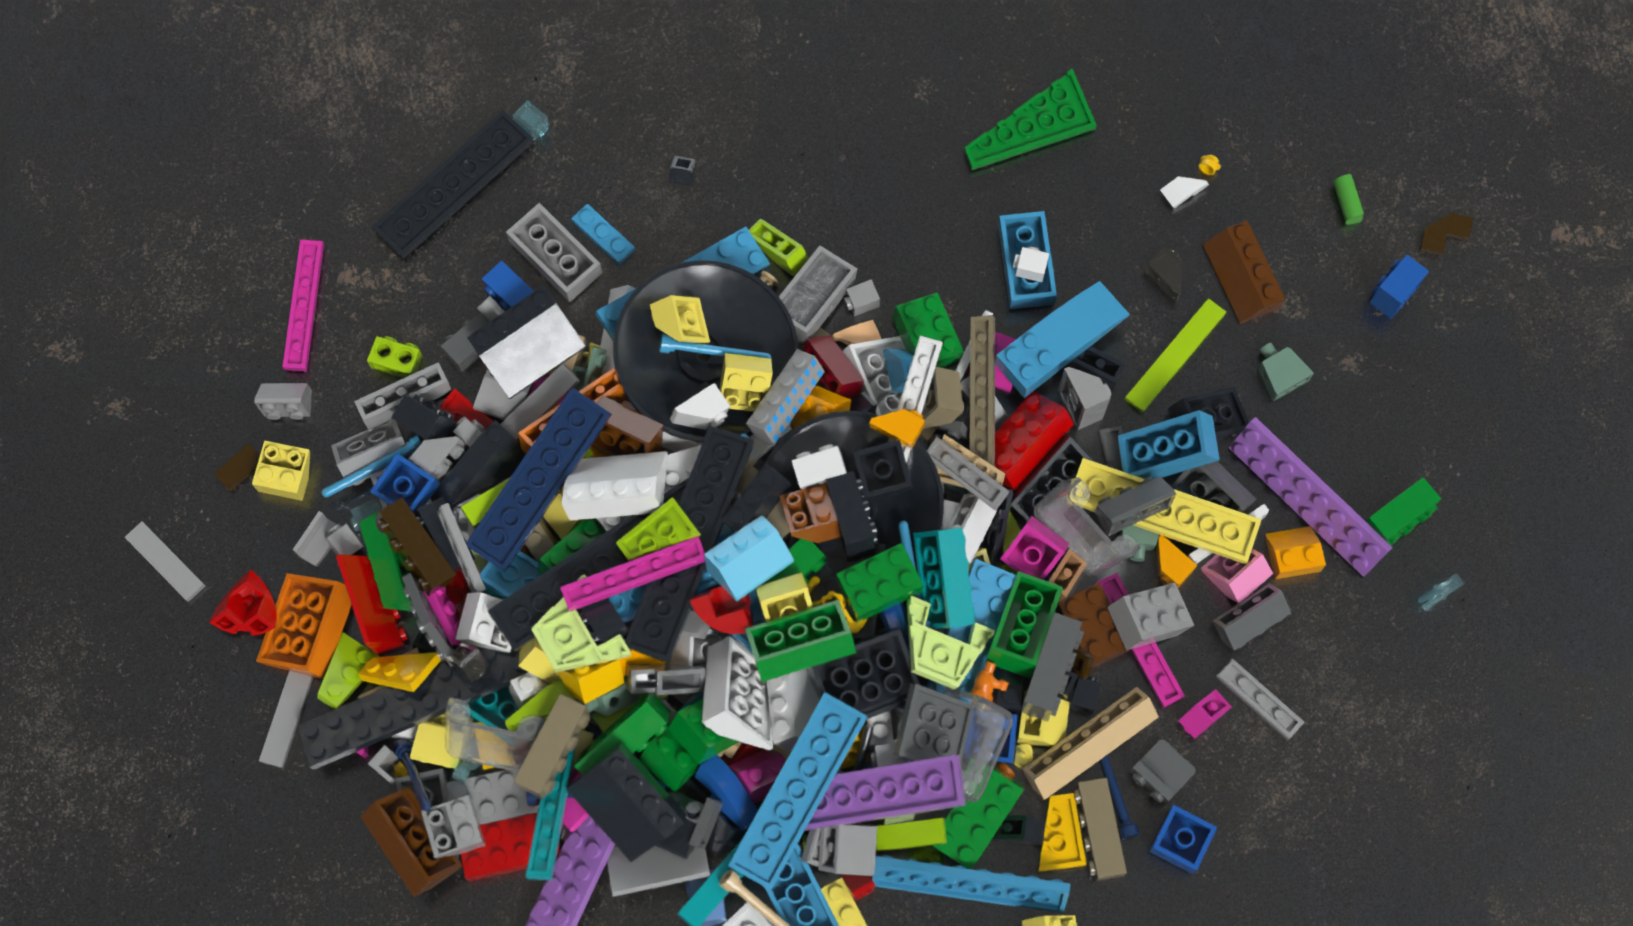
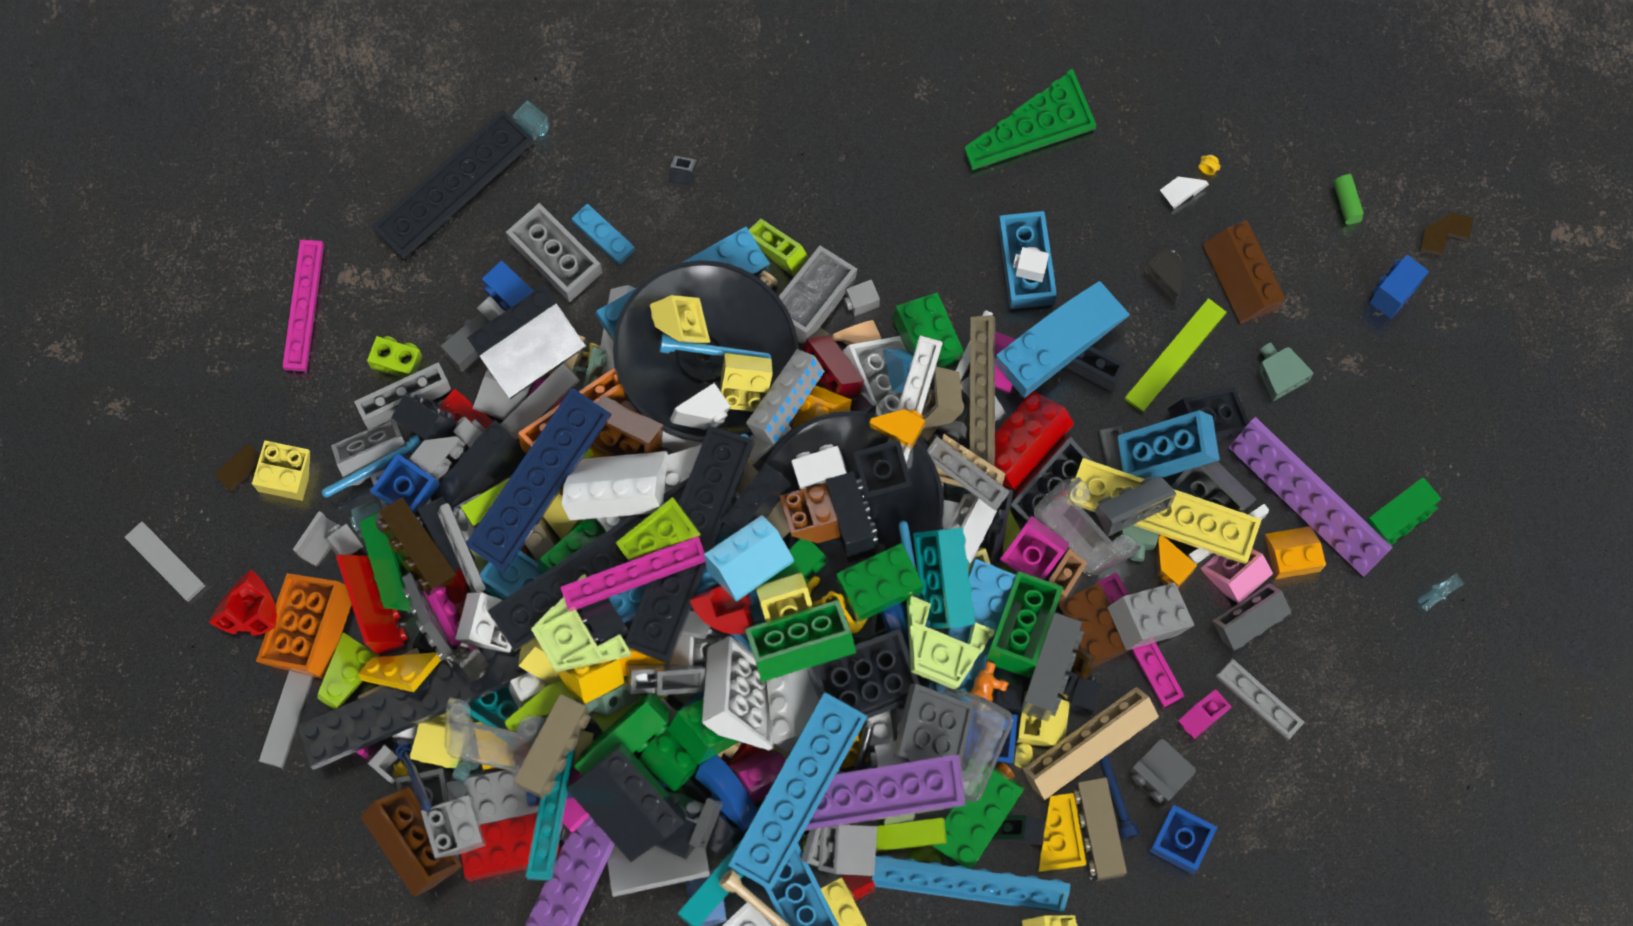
light grey slope [254,383,312,420] -> none
light grey slope [1058,367,1111,430] -> none

